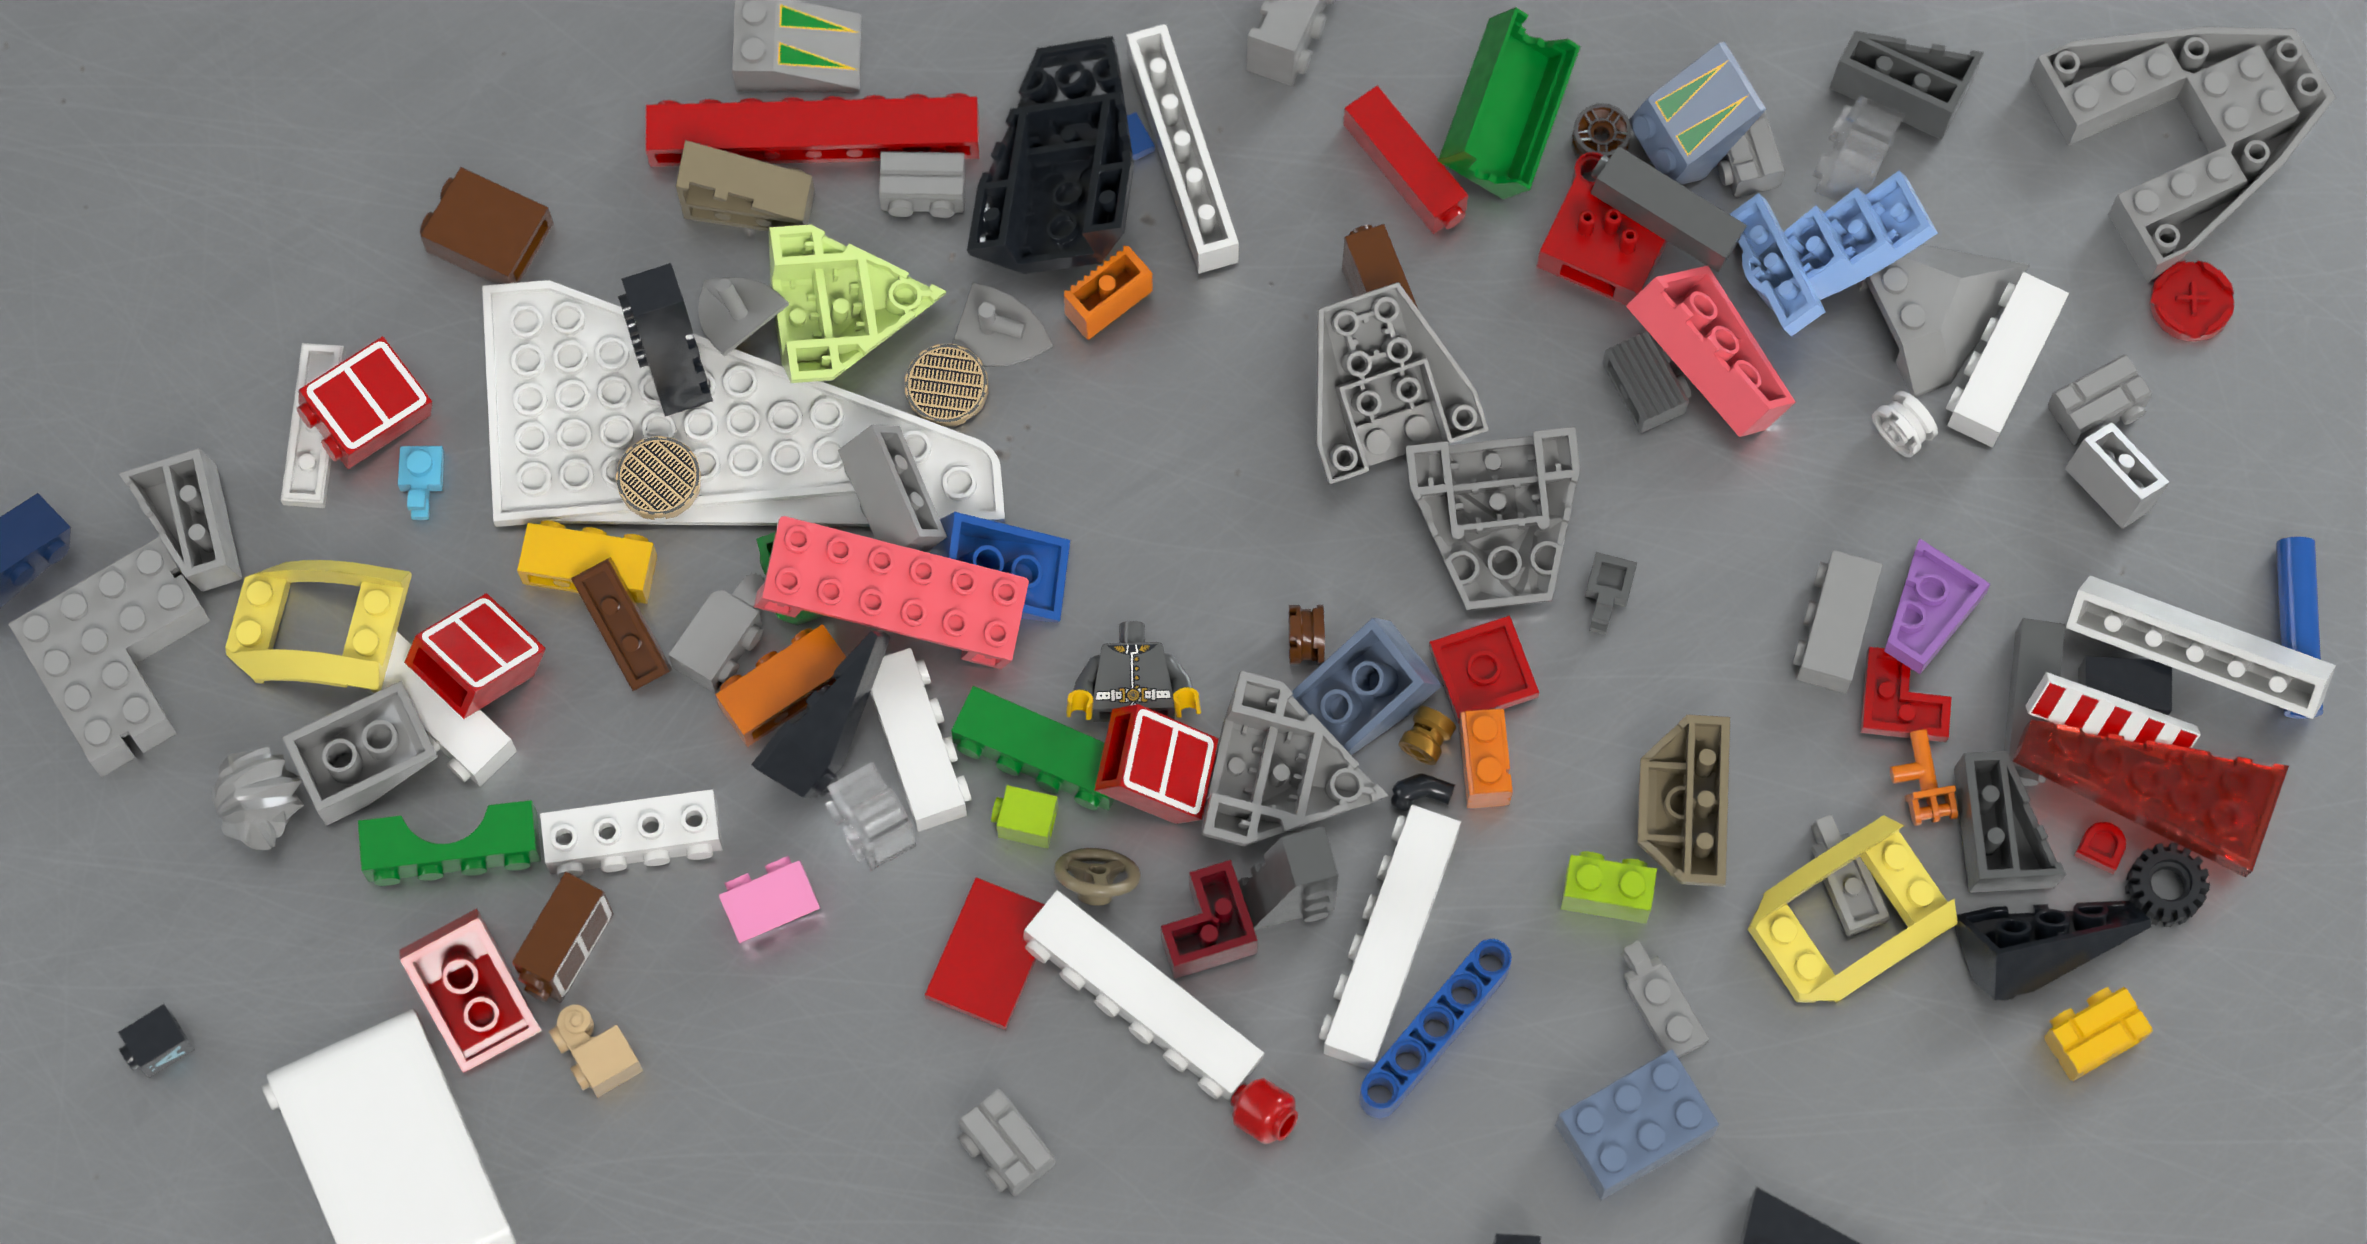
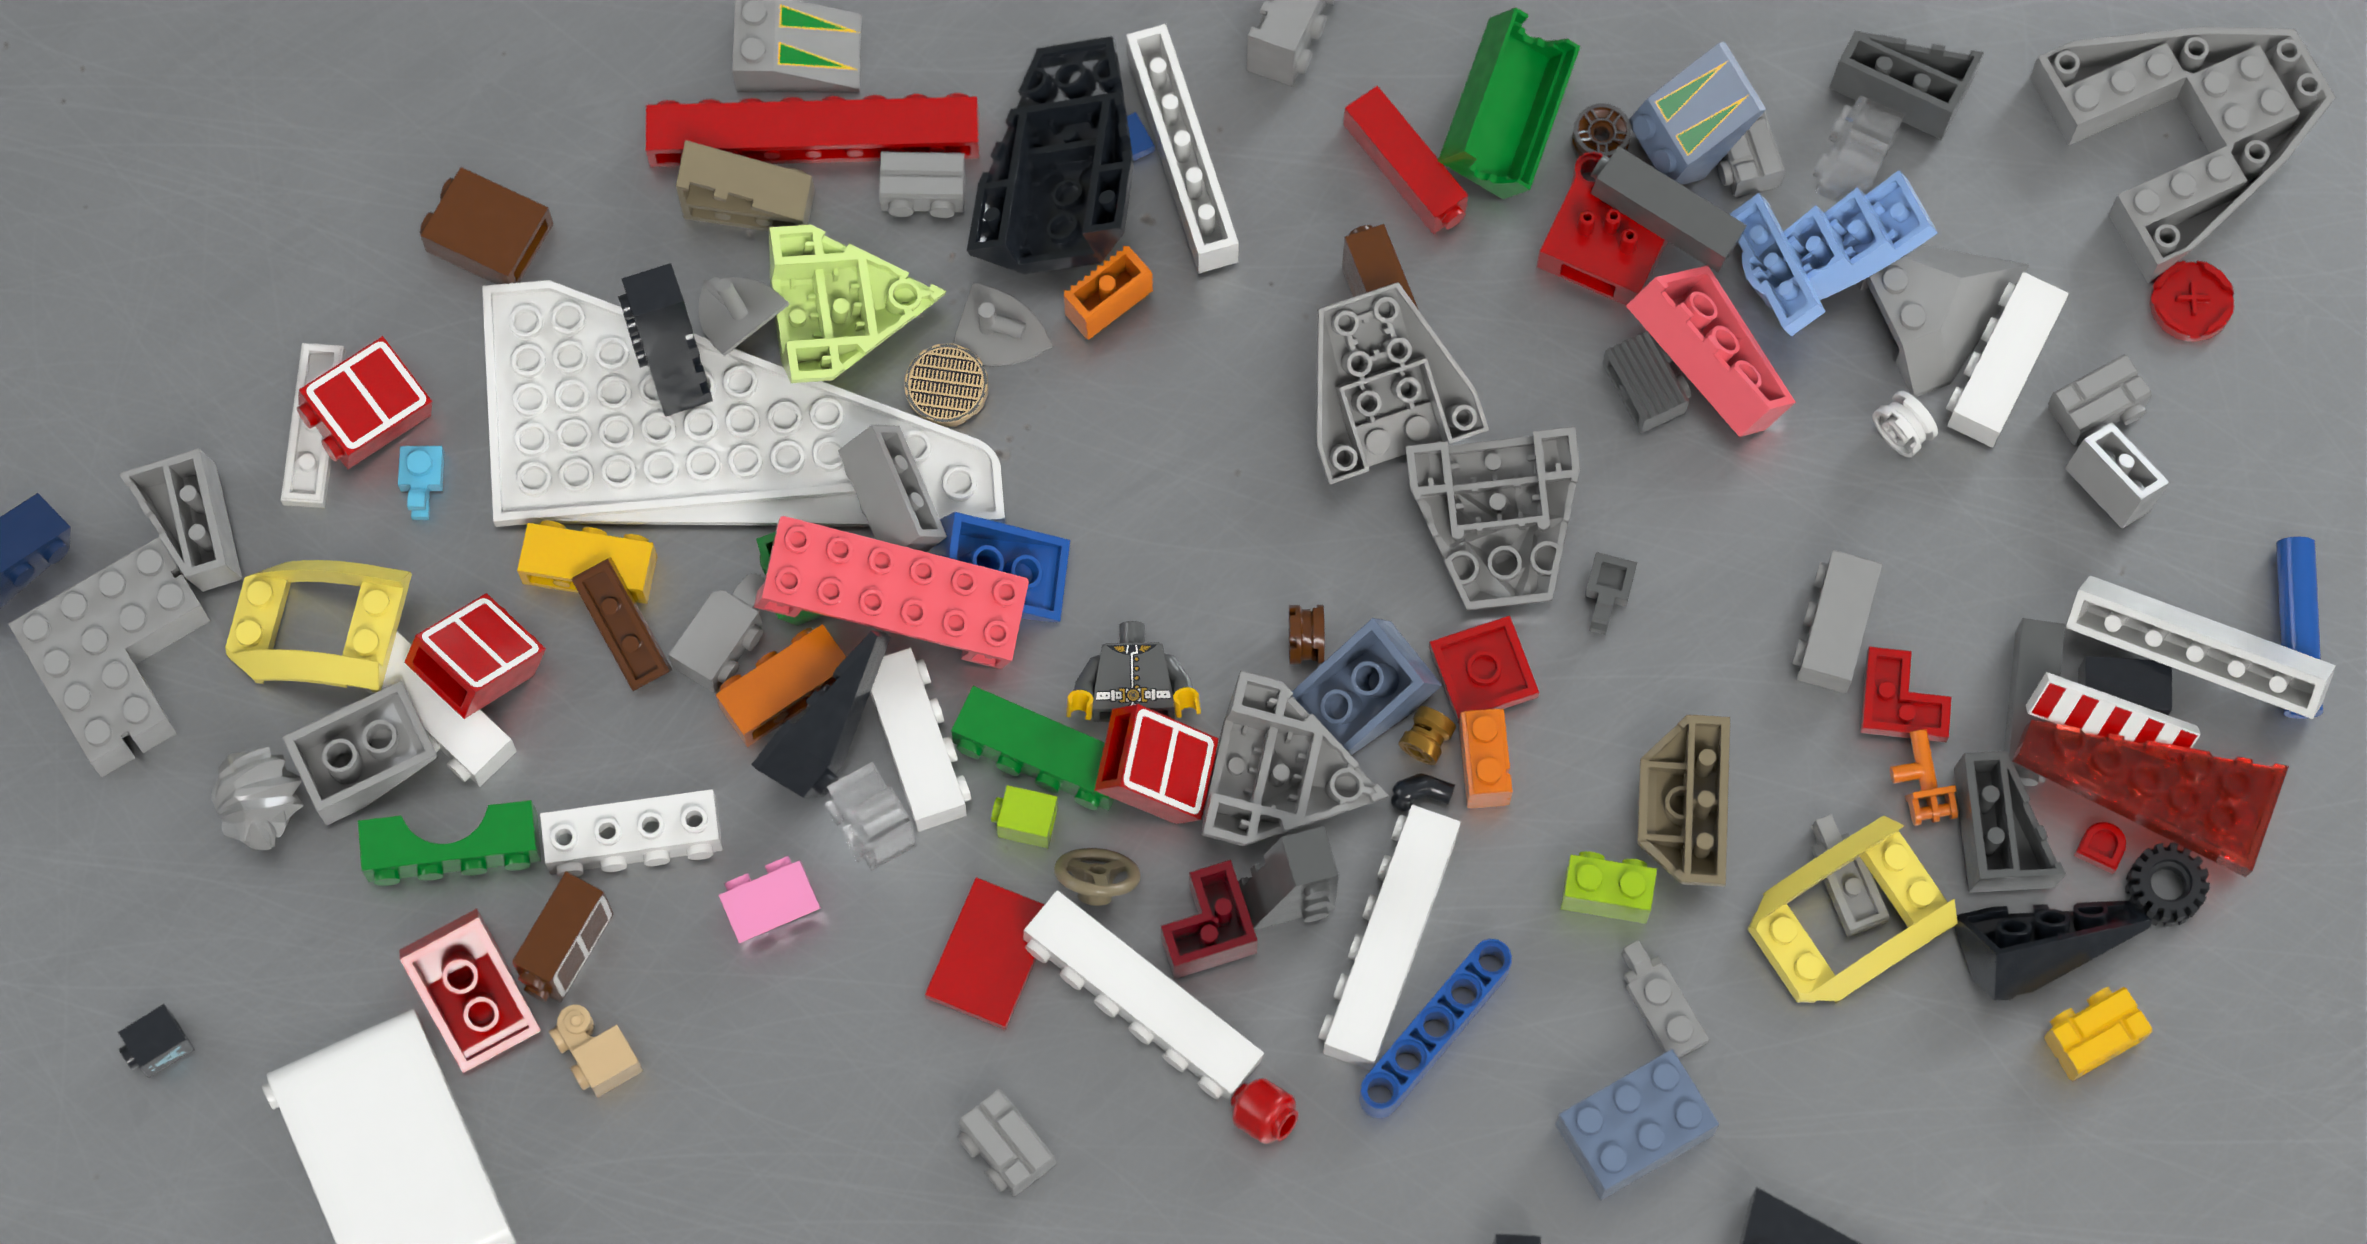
tile [616,436,701,520] -> none
medium lavender wing [1884,538,1990,674] -> none

